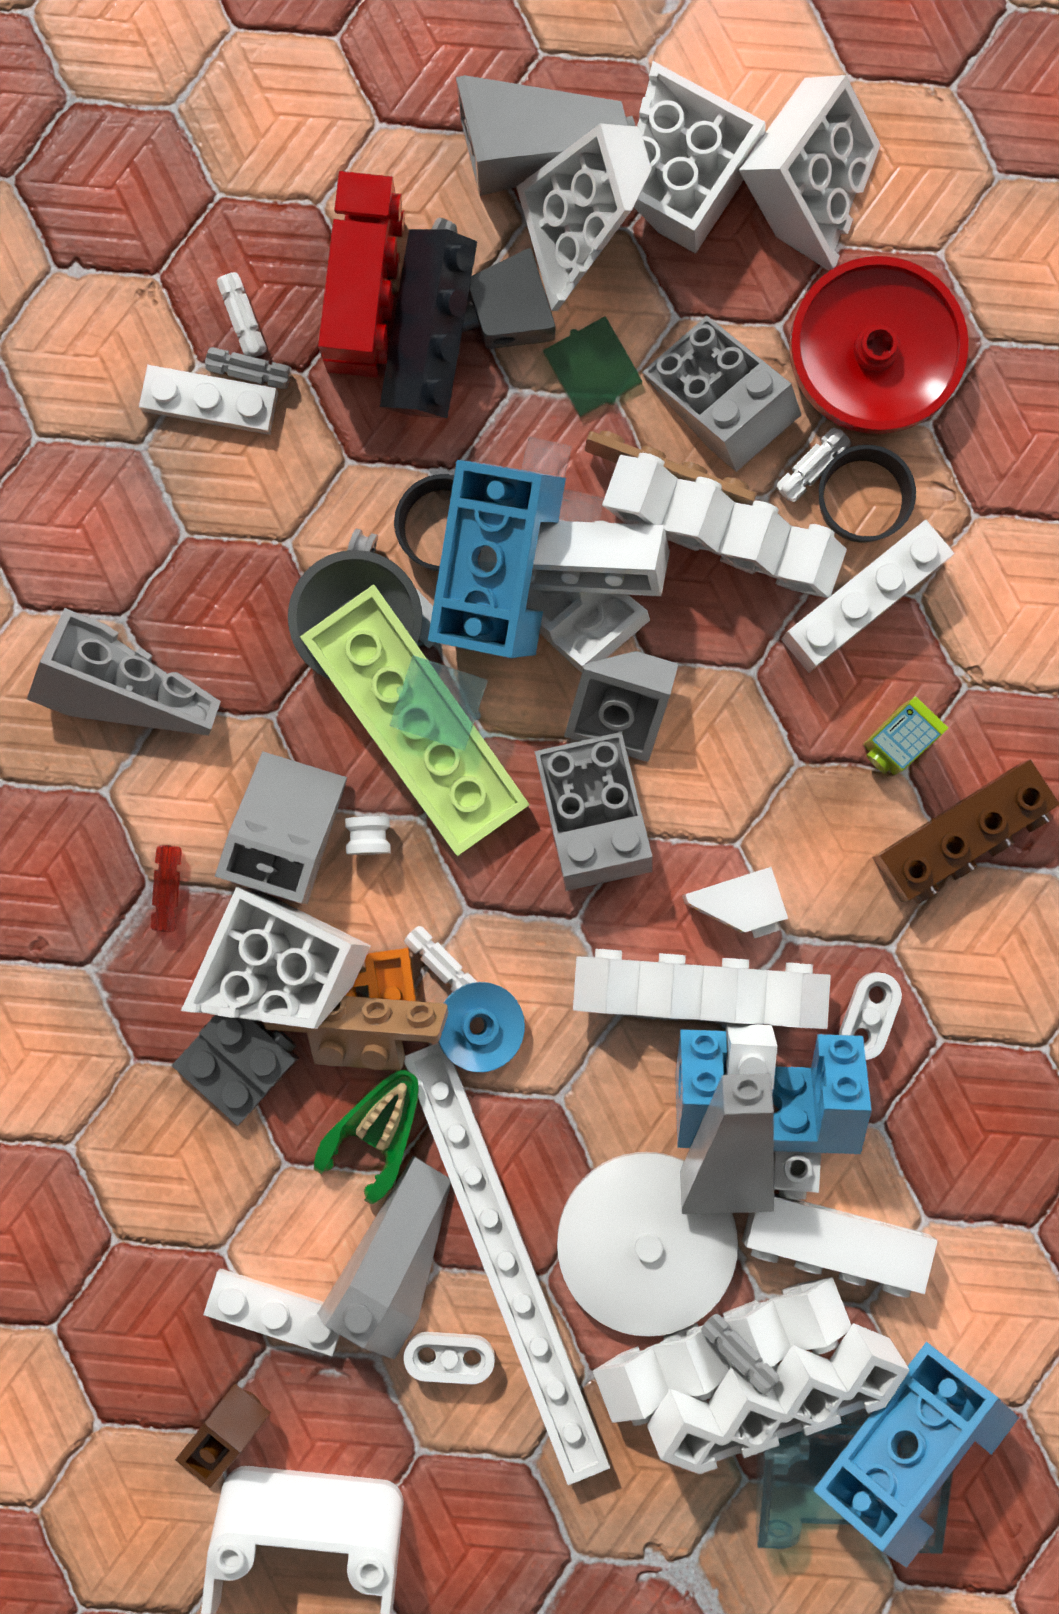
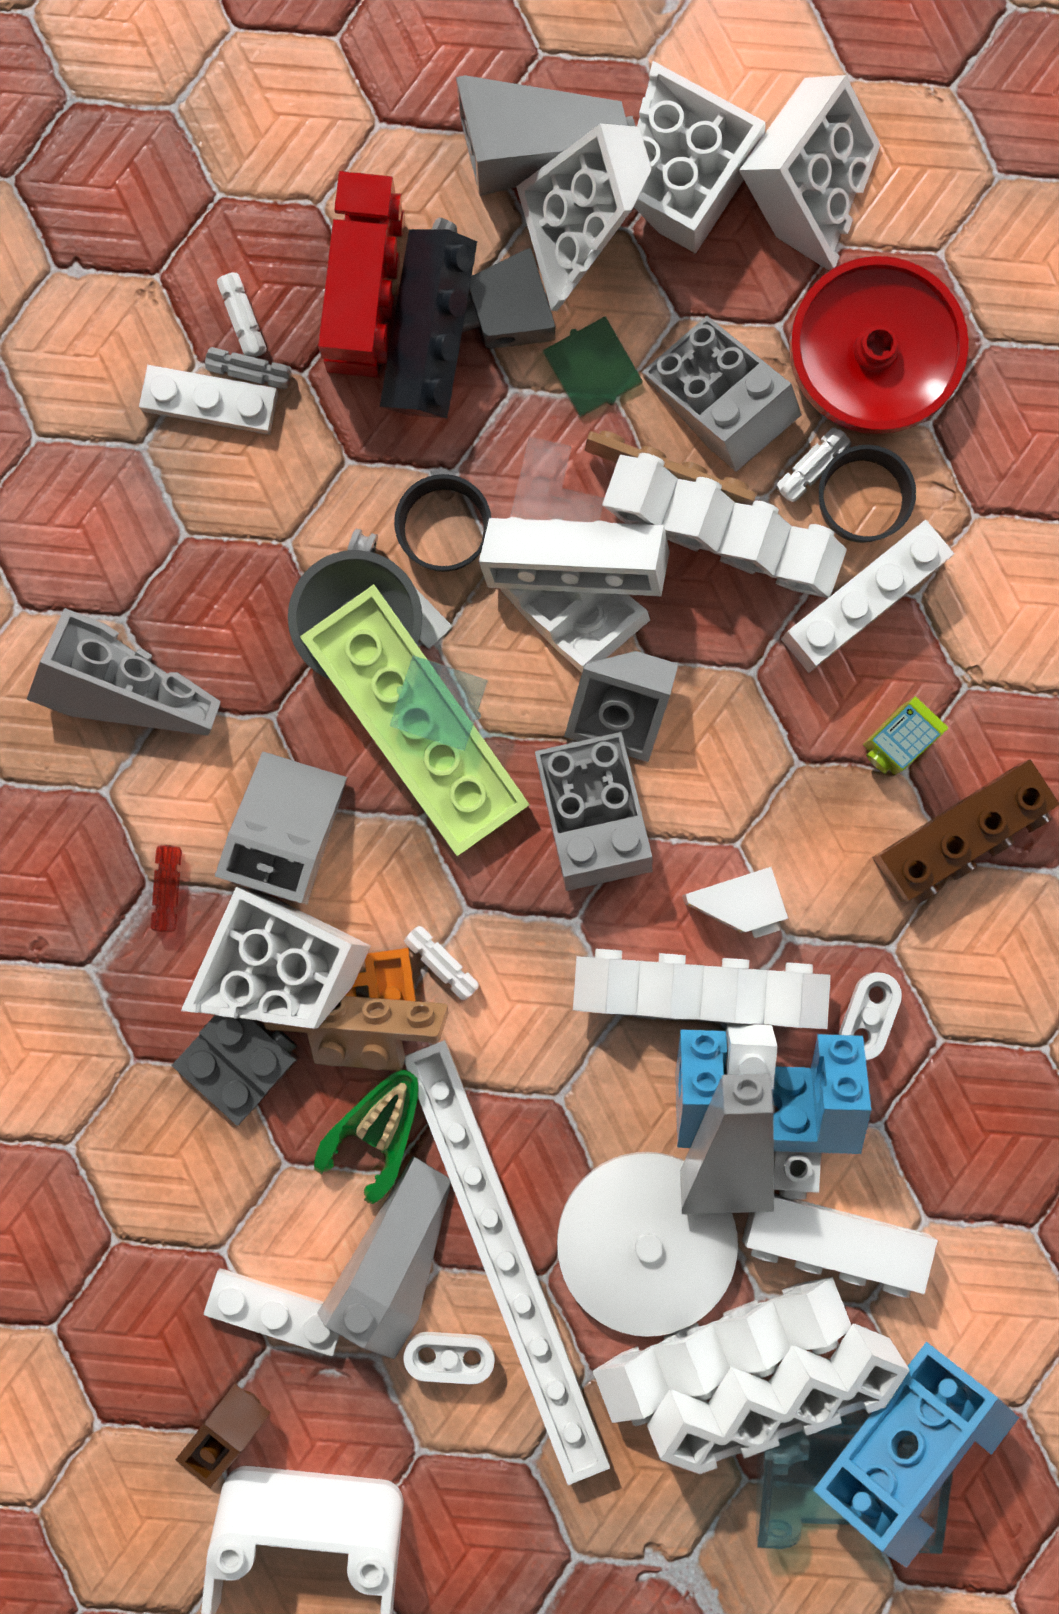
white wheel [345,816,391,855] -> none
dark azure plate [428,460,566,658] -> none
dark azure dish [438,982,525,1072] -> none
light grey axle [701,1314,780,1395] -> none

